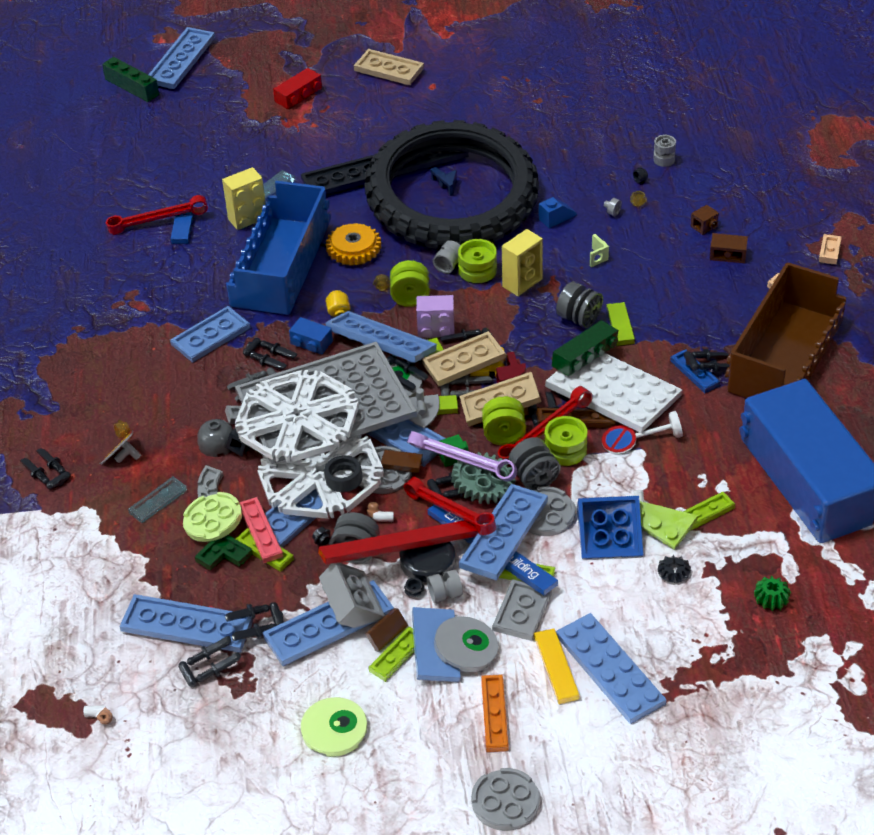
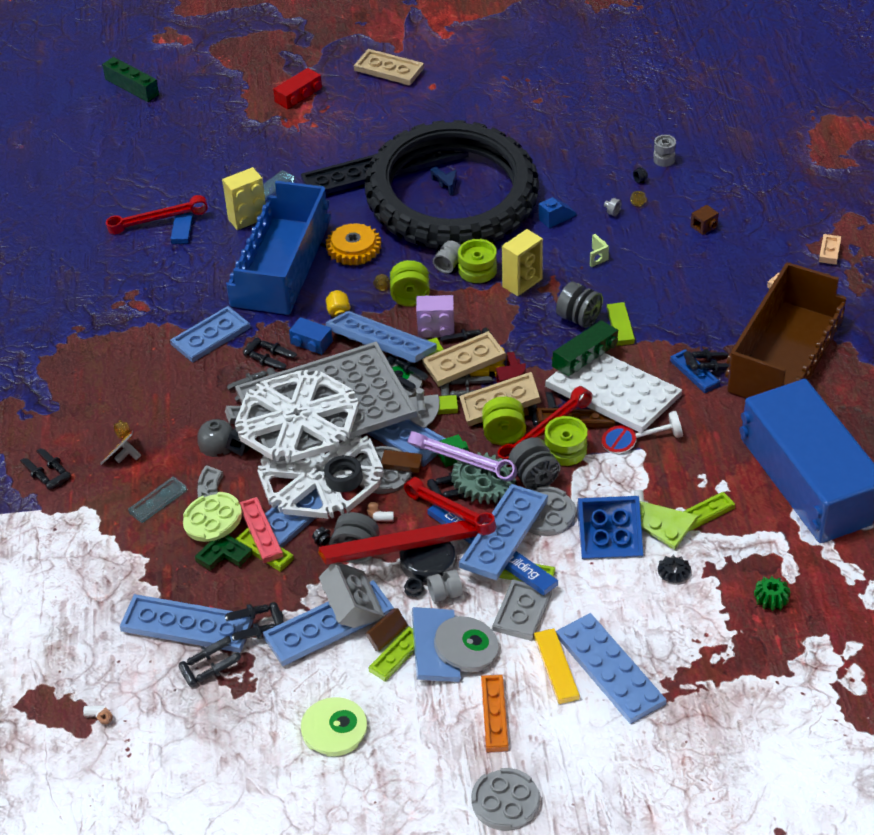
medium blue plate [149,27,215,89] -> none
reddish brown brick [709,233,748,263] -> none

